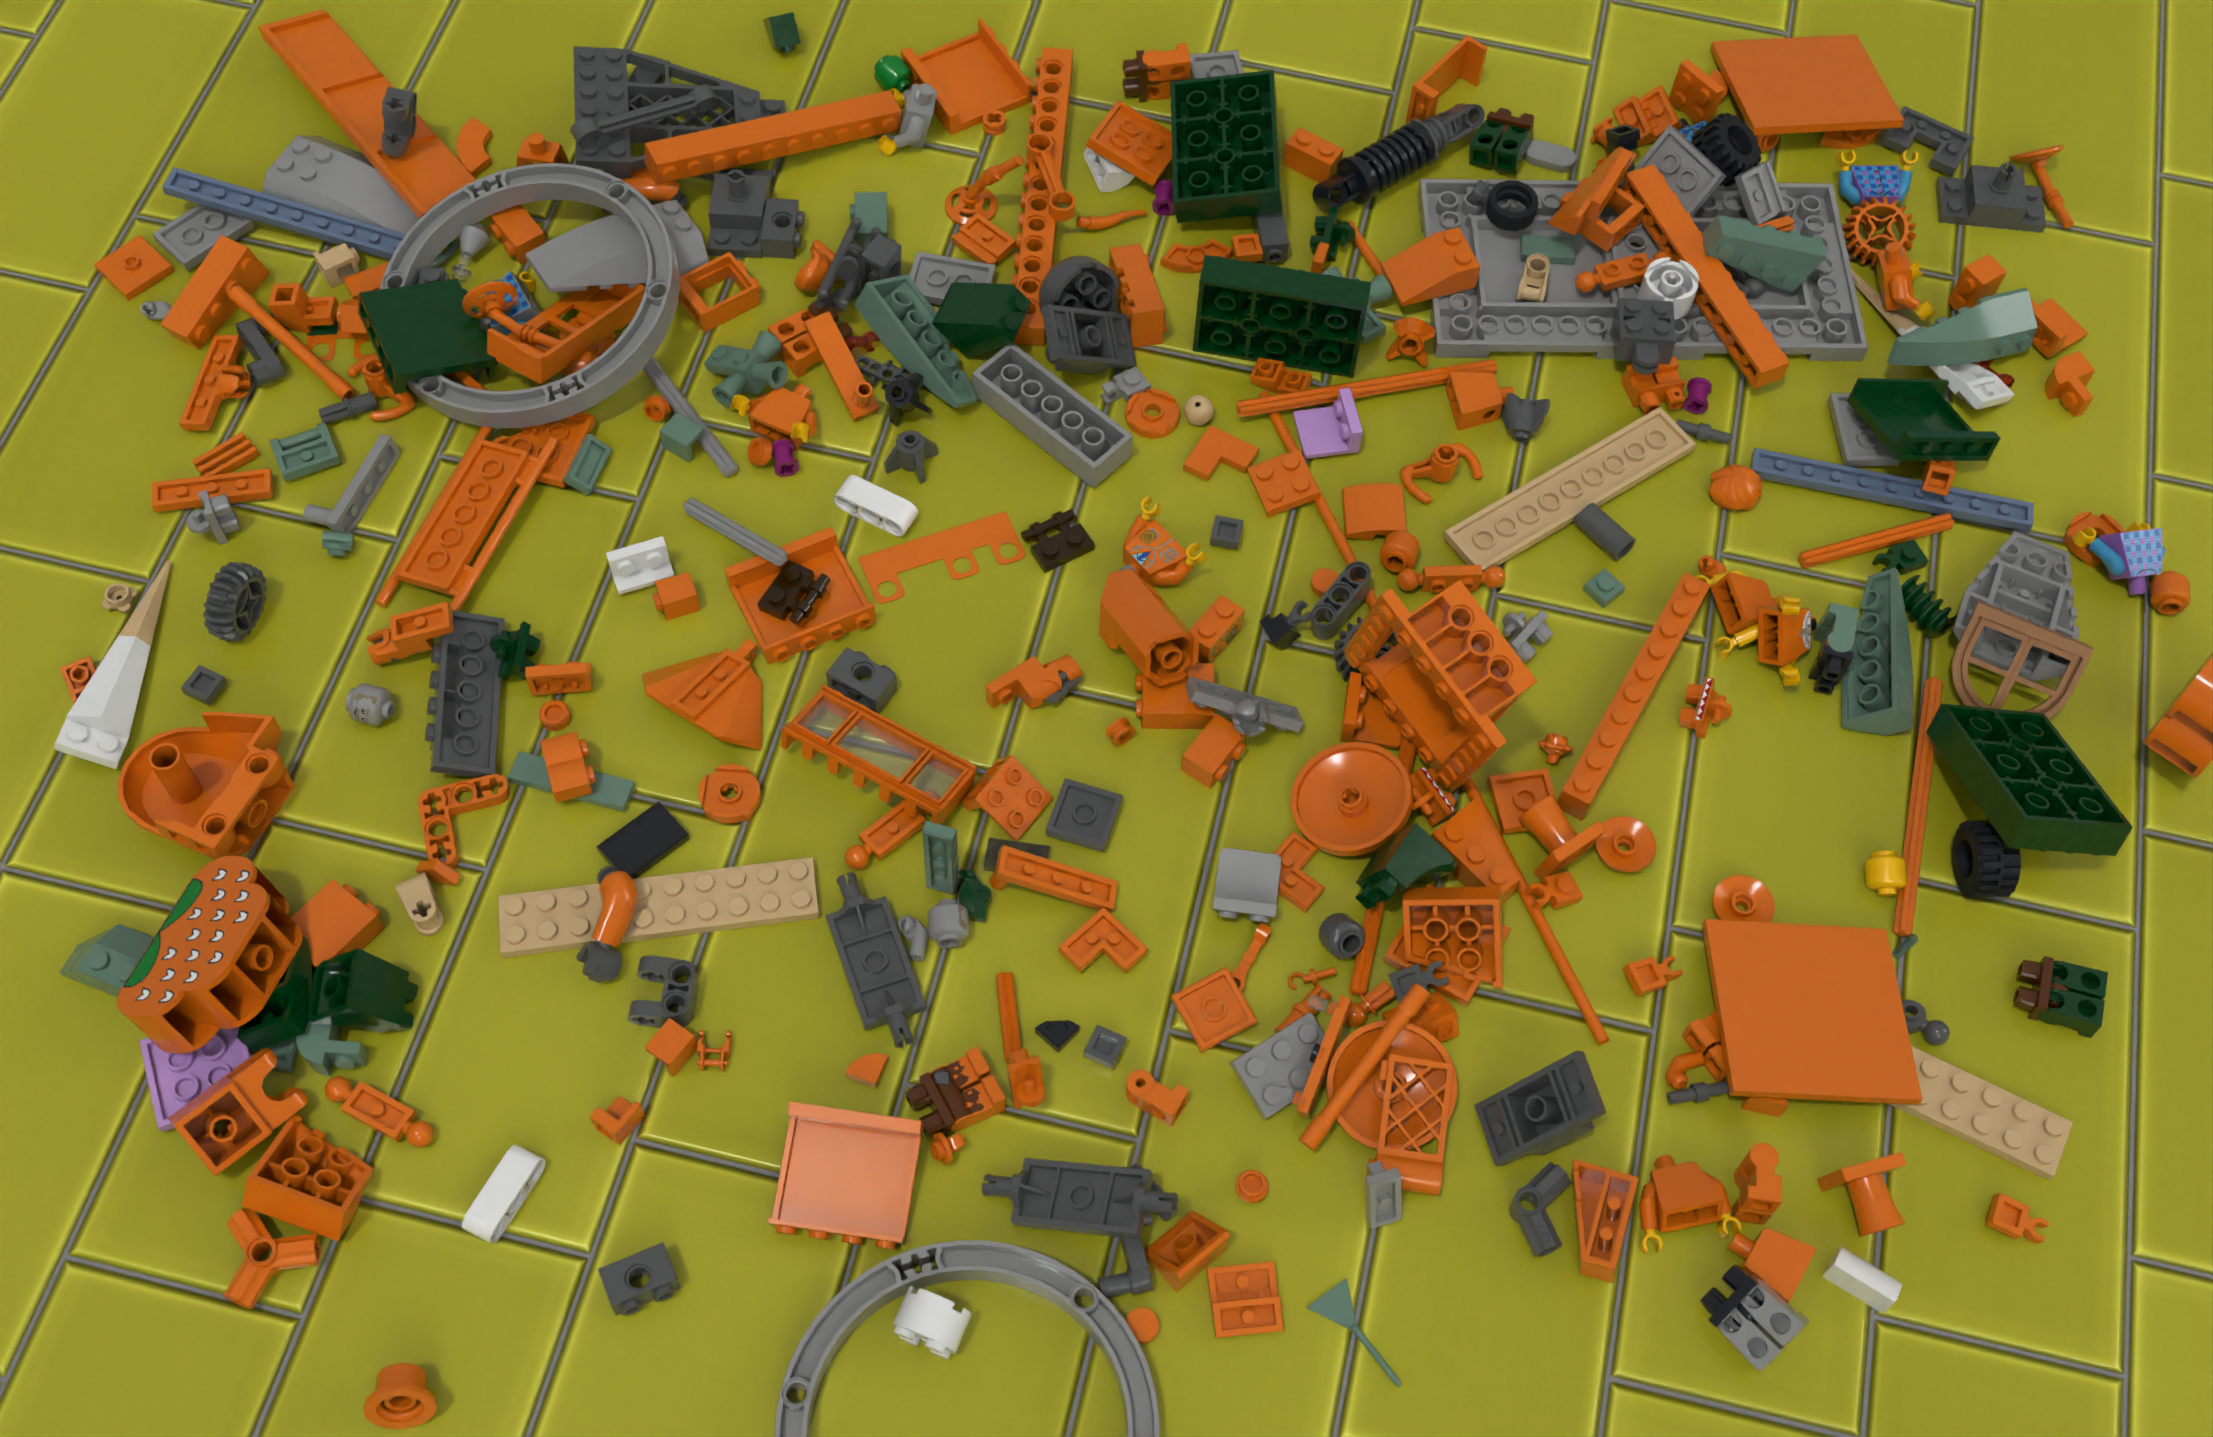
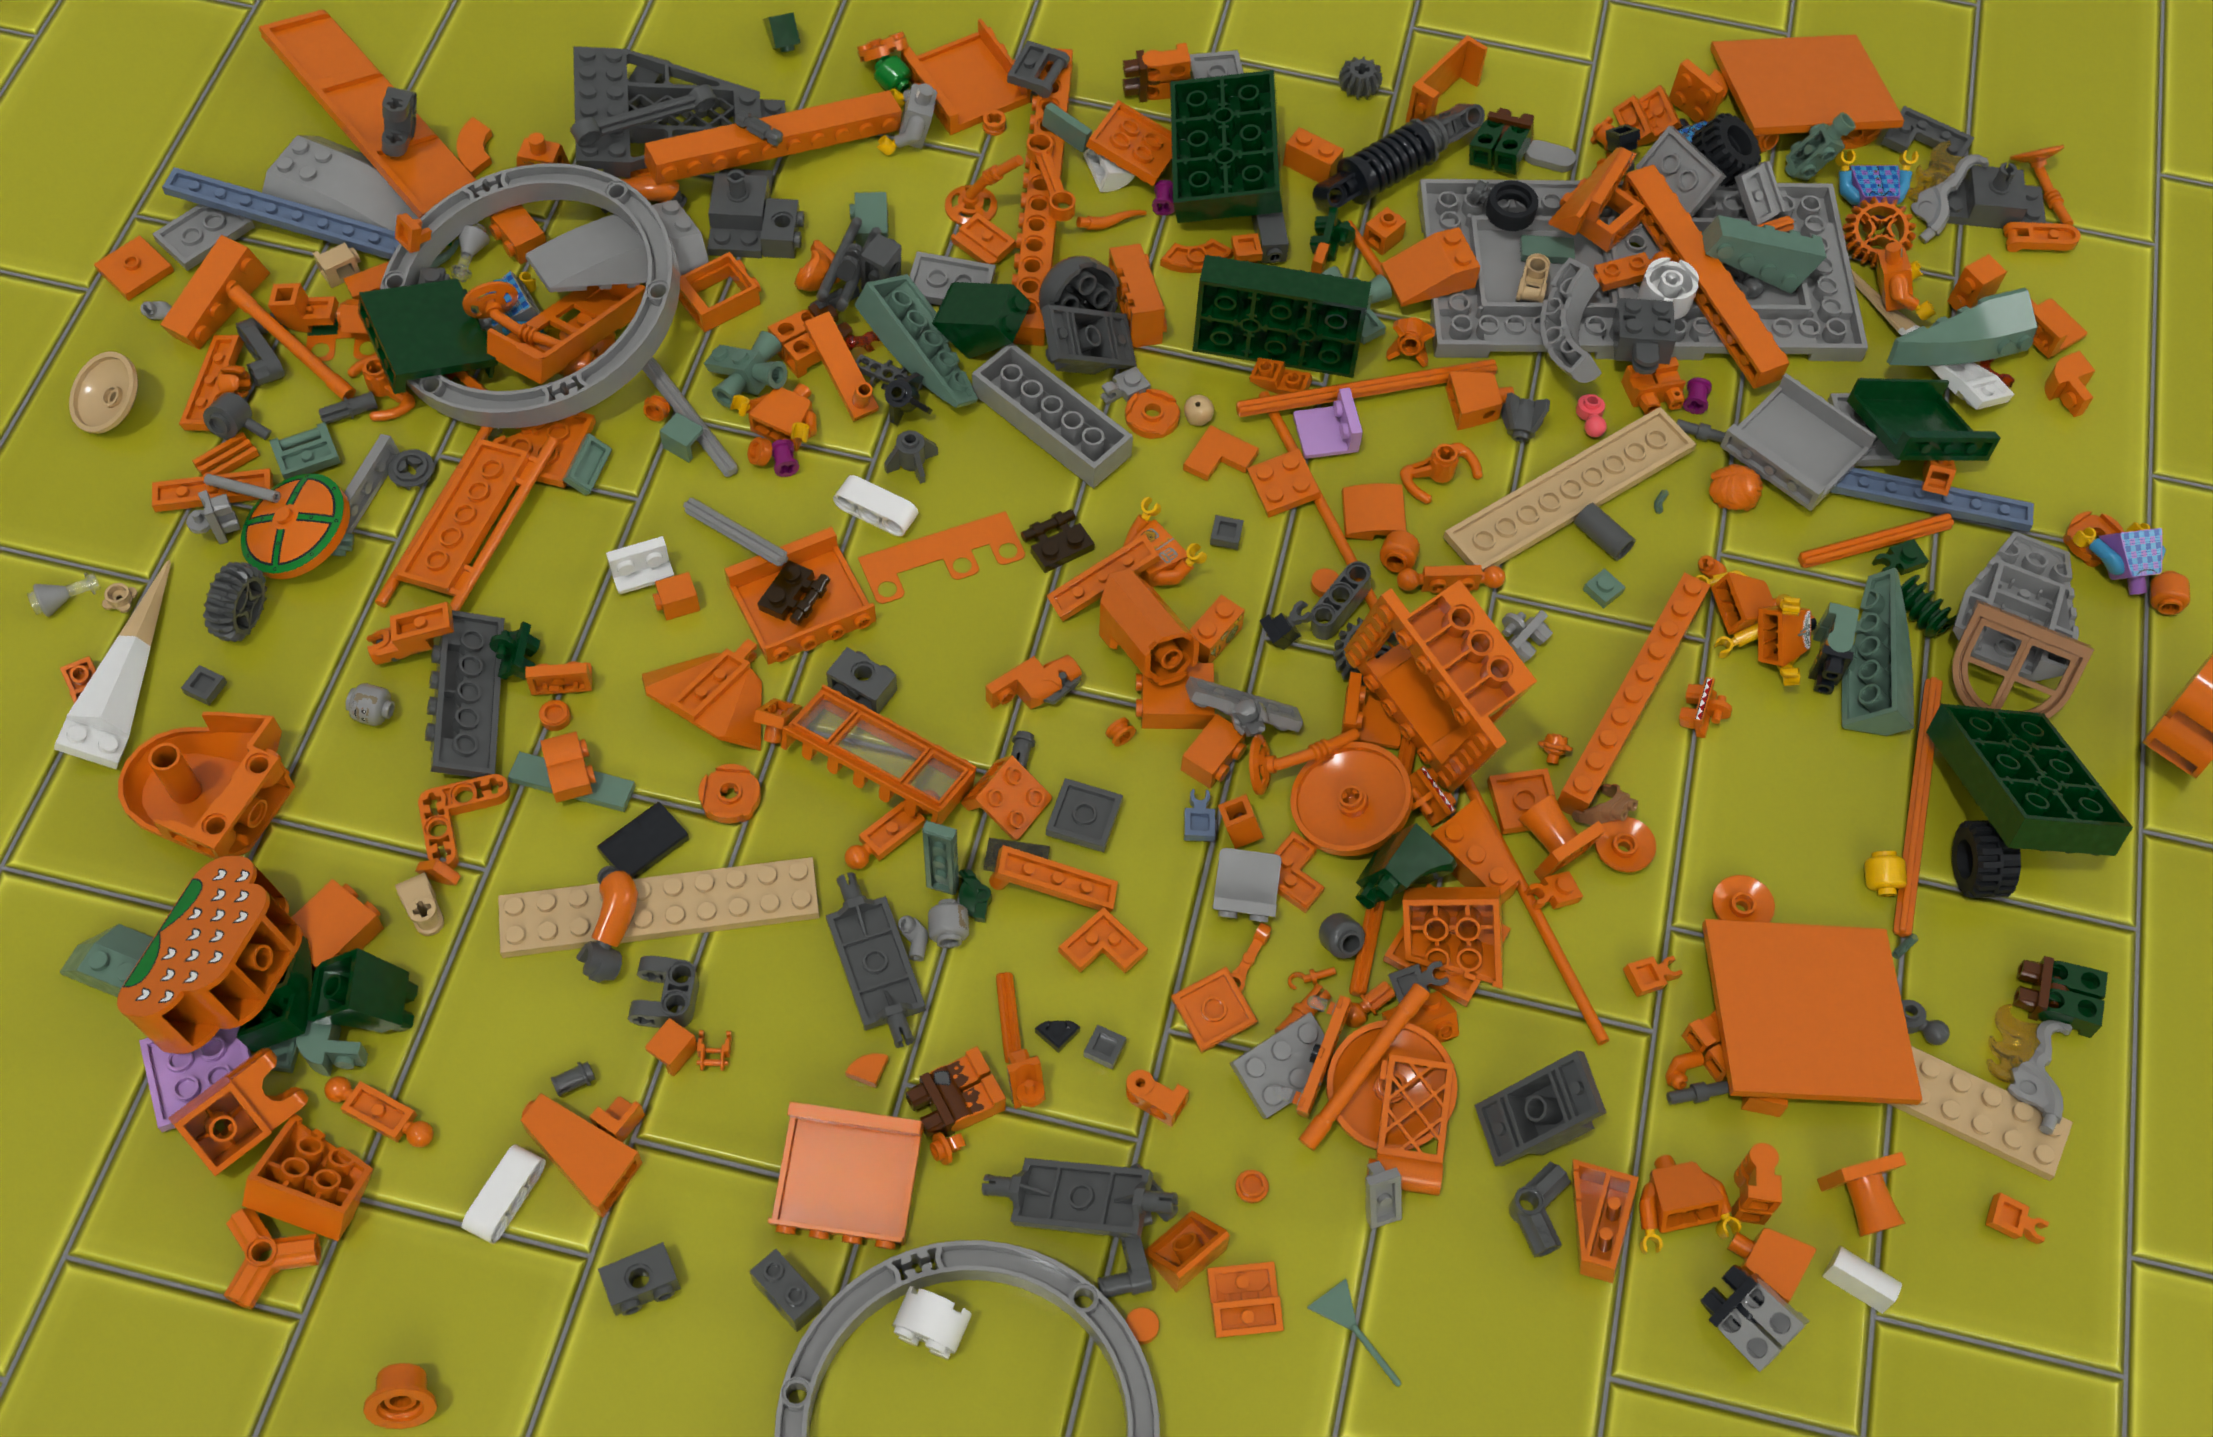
none -> piece [27,572,101,617]
none -> tan dish [69,352,138,434]
none -> dark grey piece [203,392,272,440]
none -> light grey piece [204,474,281,503]
none -> orange dish [241,473,350,579]
none -> dark grey gear [388,449,435,490]
none -> orange tile [395,213,432,253]
none -> orange slope [520,1093,642,1218]
none -> dark grey pin [551,1061,596,1097]
none -> dark grey axle [735,110,783,146]
none -> dark grey brick [749,1249,823,1332]
none -> orange tile [753,698,802,744]
none -> orange plate [857,31,909,62]
none -> dark grey plate [1007,41,1070,98]
none -> dark grey pin [1011,731,1036,769]
none -> sand green tile [1042,102,1092,153]
none -> orange plate [1046,533,1161,622]
none -> sand blue plate [1184,789,1215,842]
none -> orange brick [1218,794,1264,849]
none -> orange dish [1249,728,1360,795]
none -> dark grey gear [1339,57,1382,100]
none -> orange brick [1363,207,1407,256]
none -> light grey brick [1540,257,1602,383]
none -> medium nougat helmet [1572,784,1638,825]
none -> coral plate [1576,394,1607,438]
none -> sand green leg [1654,490,1669,514]
none -> light grey panel [1720,373,1877,511]
none -> sand green brick [1785,112,1856,181]
none -> light grey piece [1906,141,1989,244]
none -> piece [1987,1004,2072,1134]
none -> orange plate [2003,222,2081,252]

